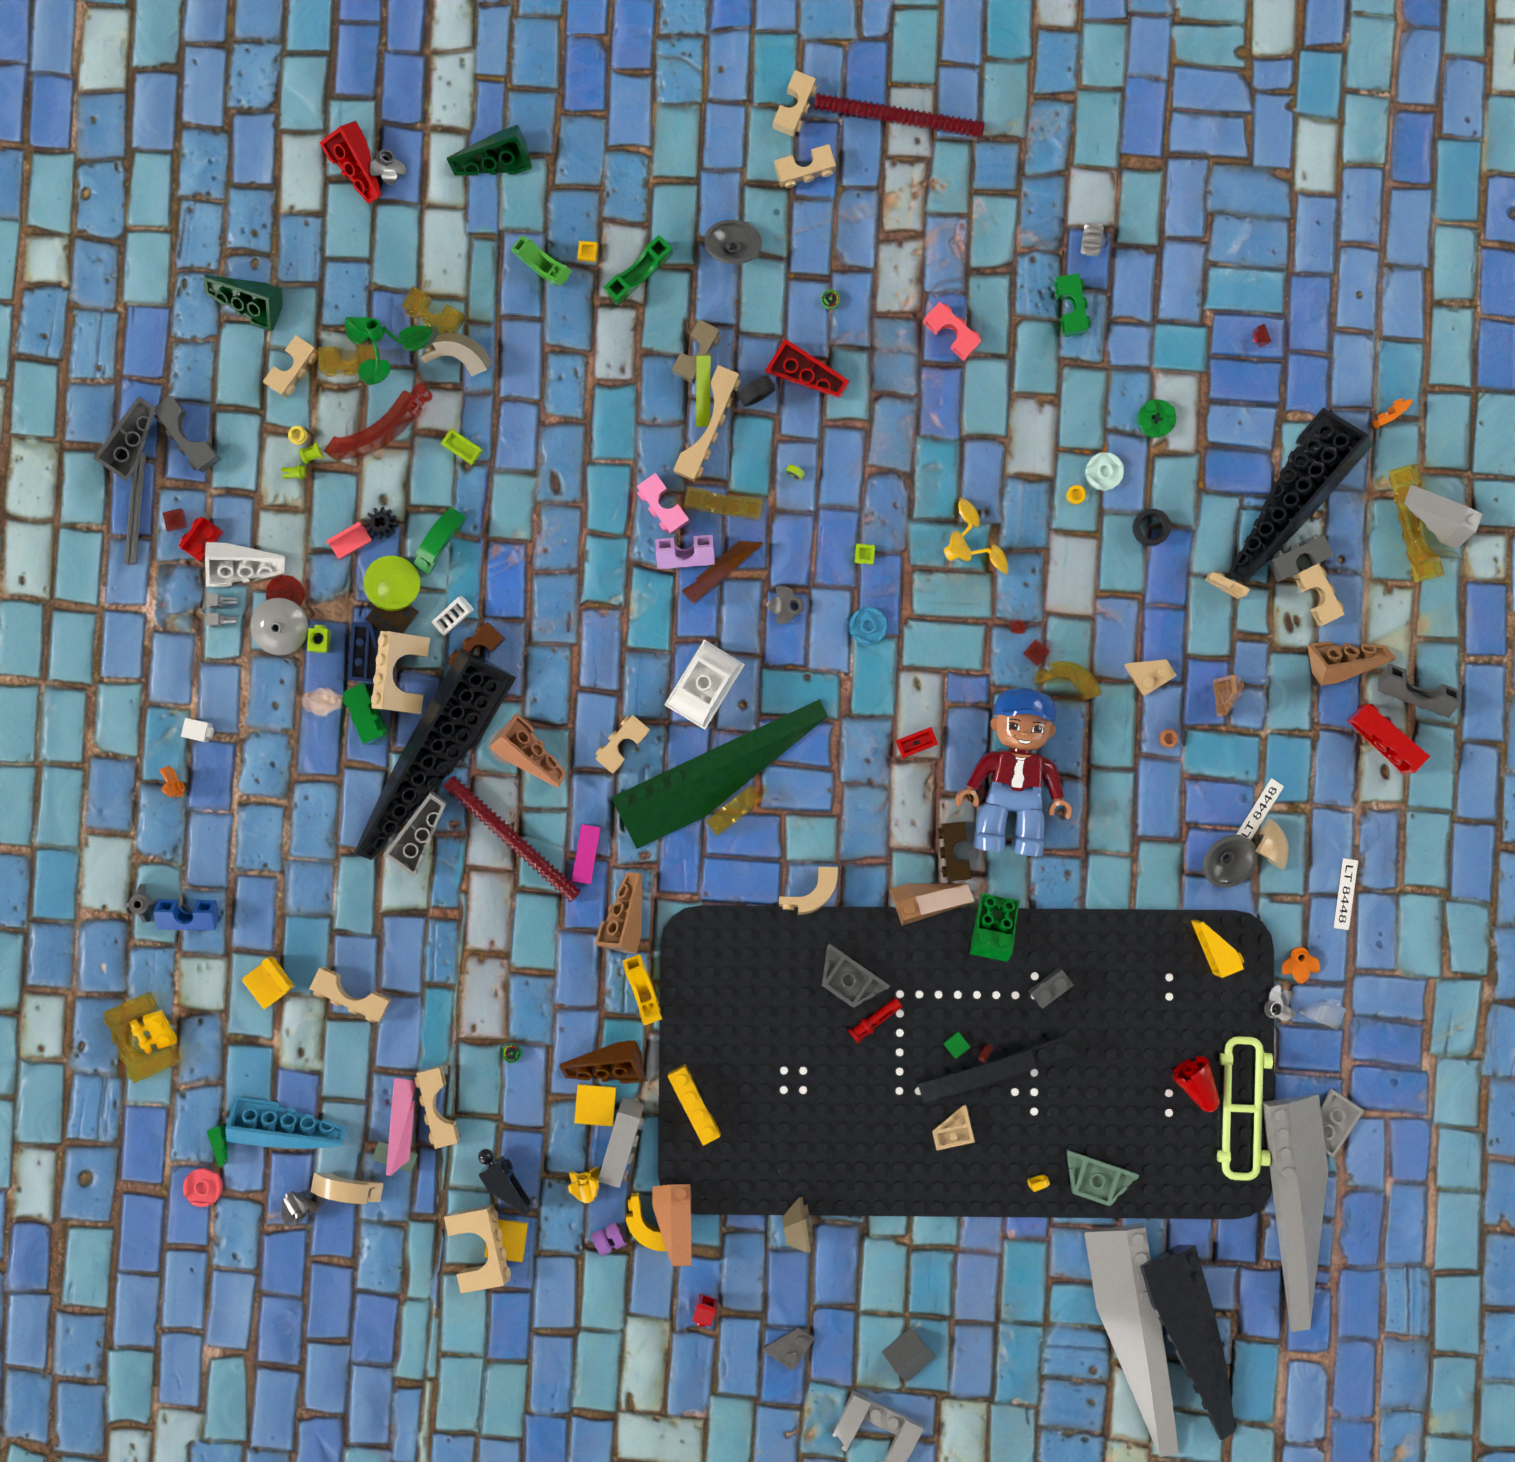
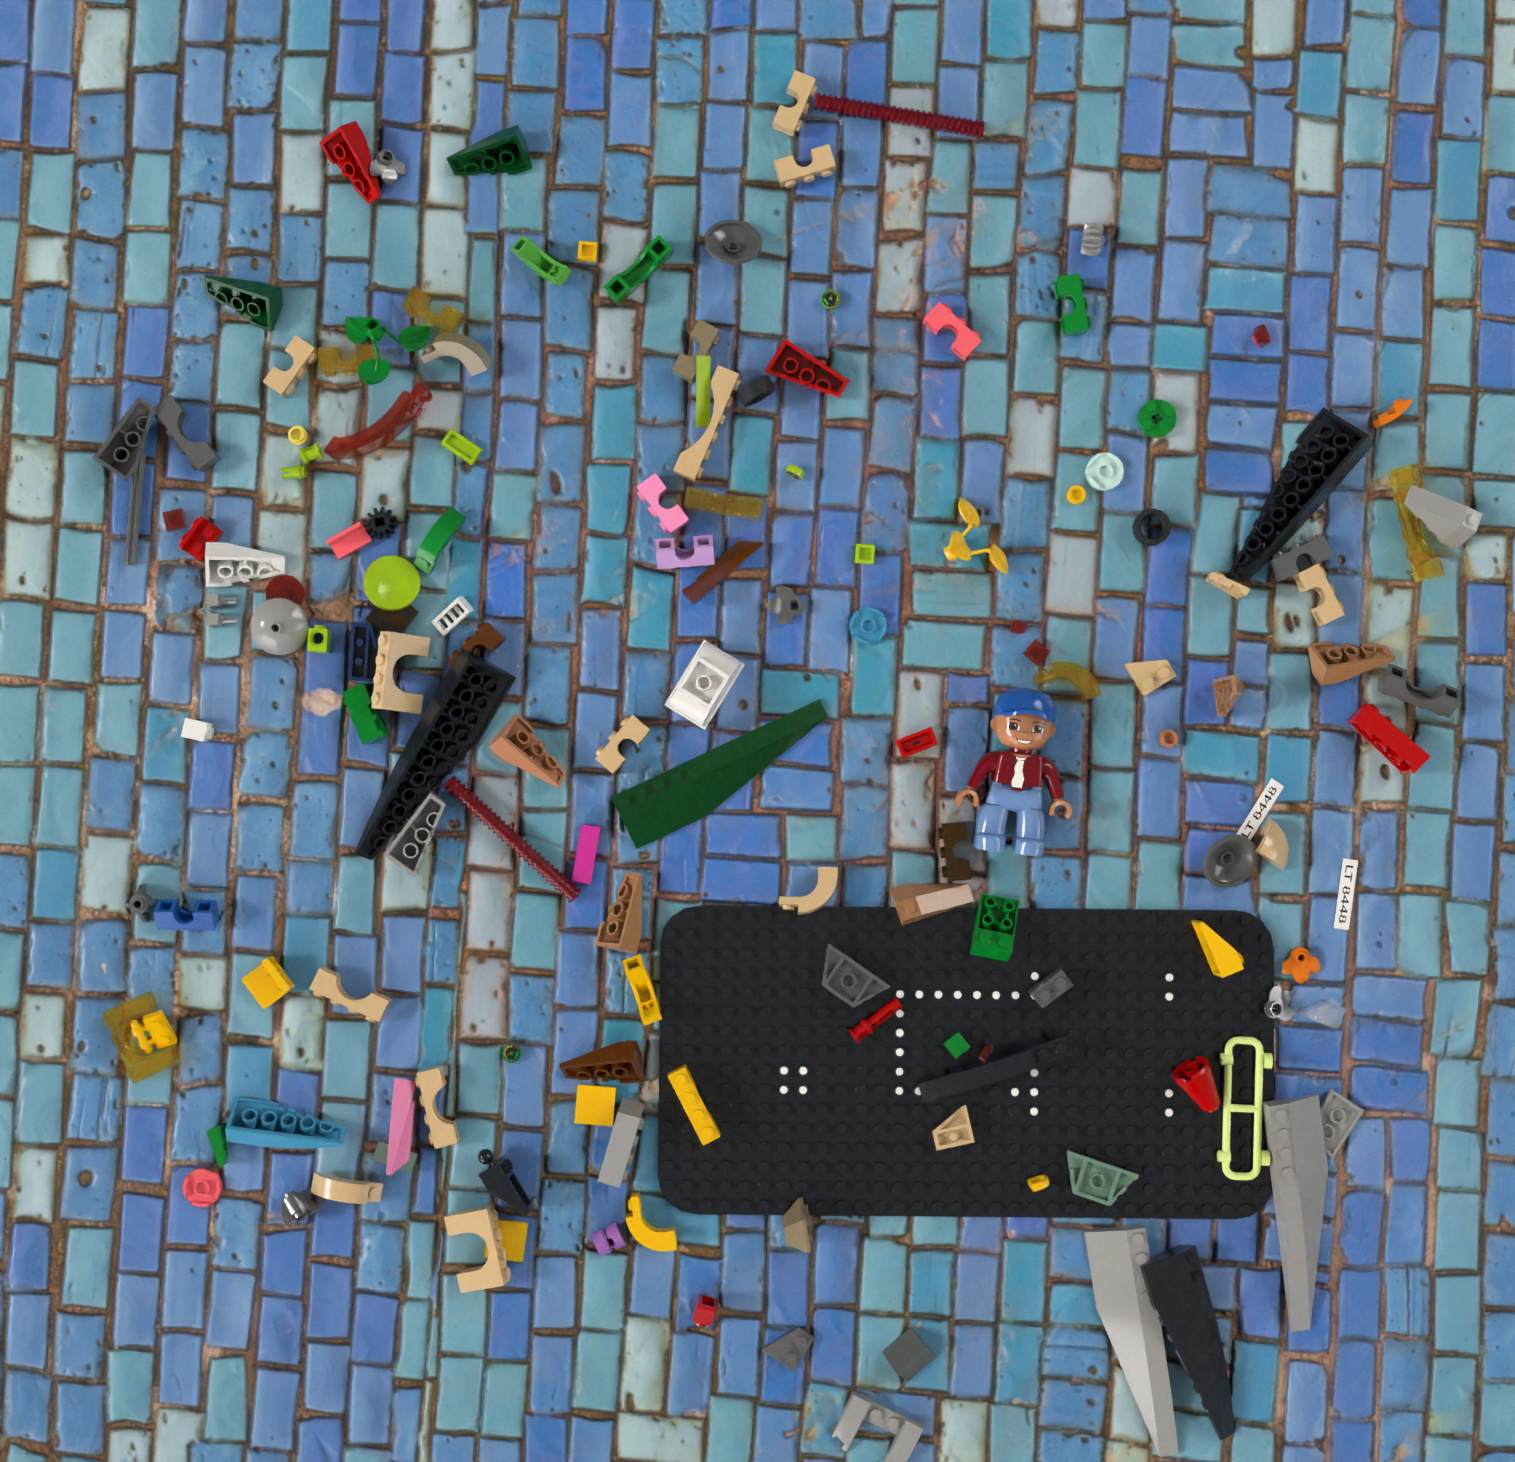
orange plate [159,765,185,798] -> none
yellow brick [568,1167,600,1203] -> none
nougat wedge [652,1184,692,1266] -> none
clear yellow arch [706,785,763,836] -> none

